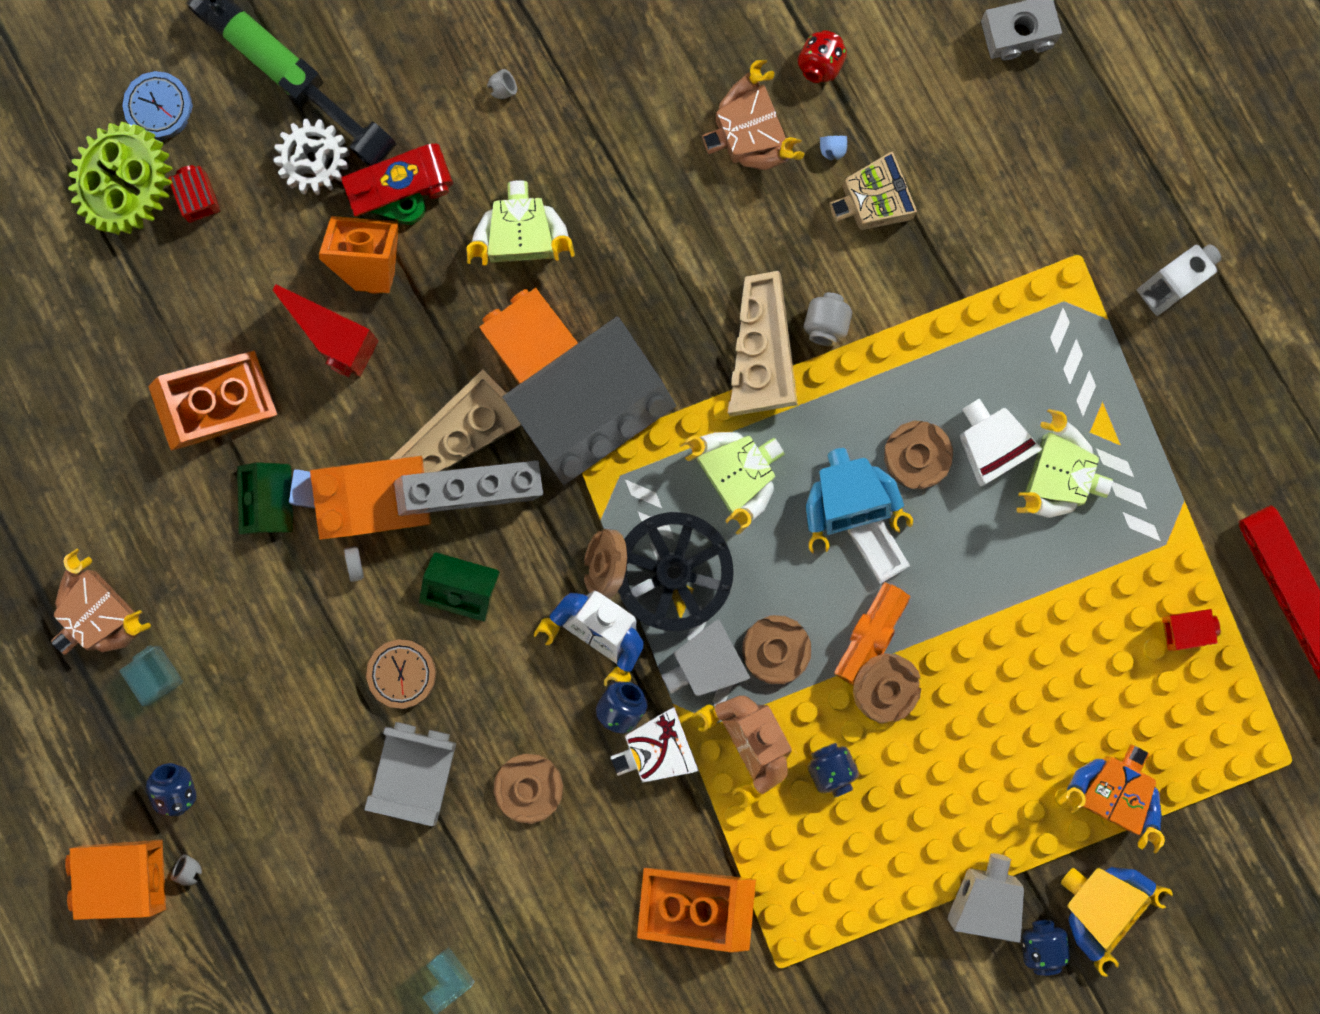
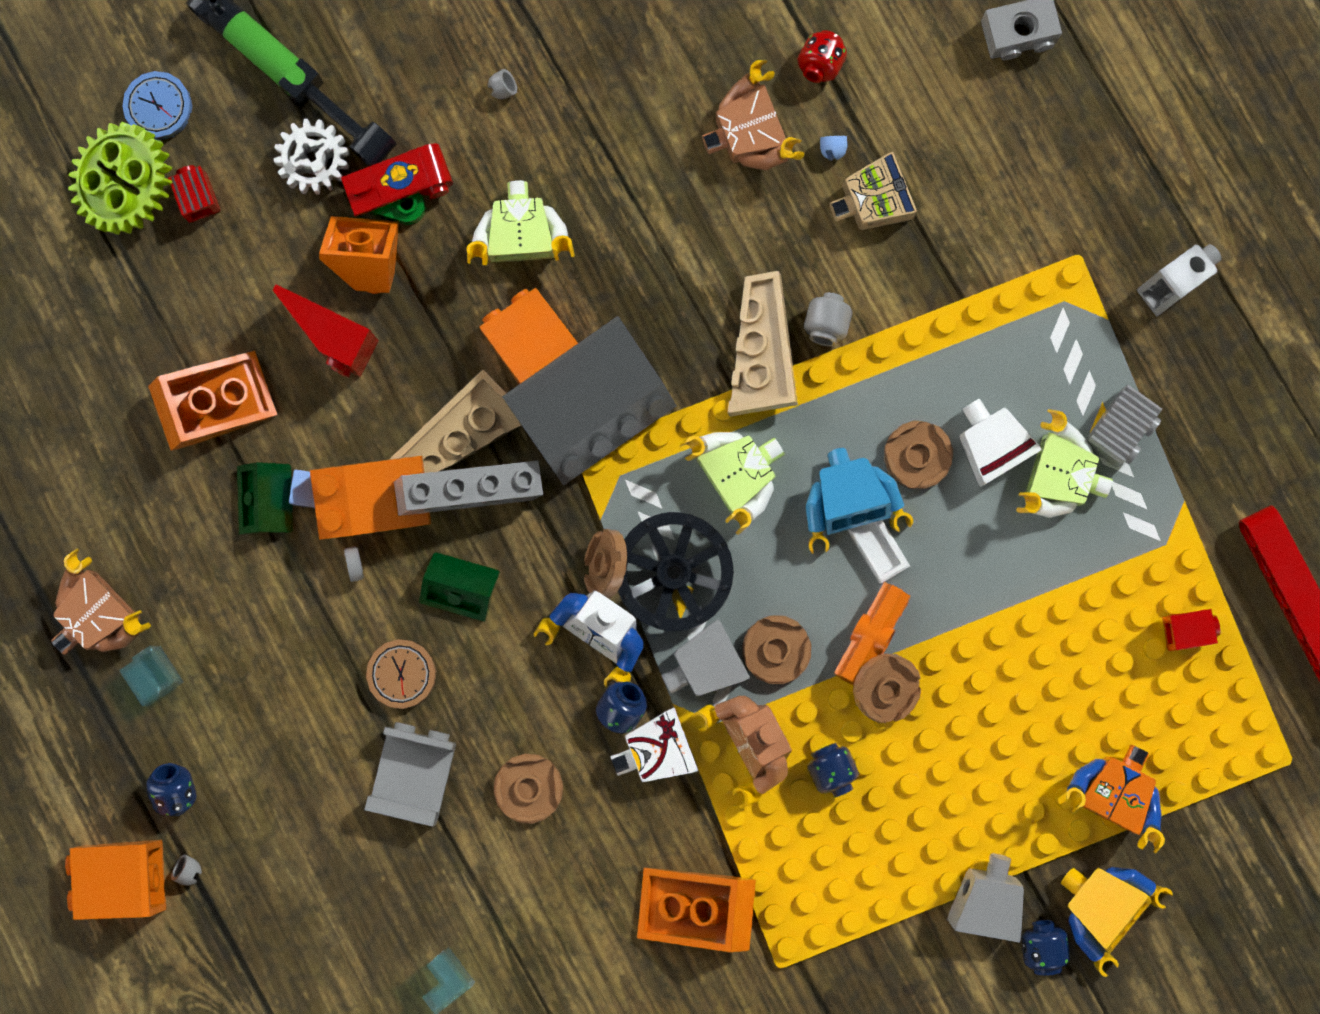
none -> light grey brick [1086,385,1162,467]

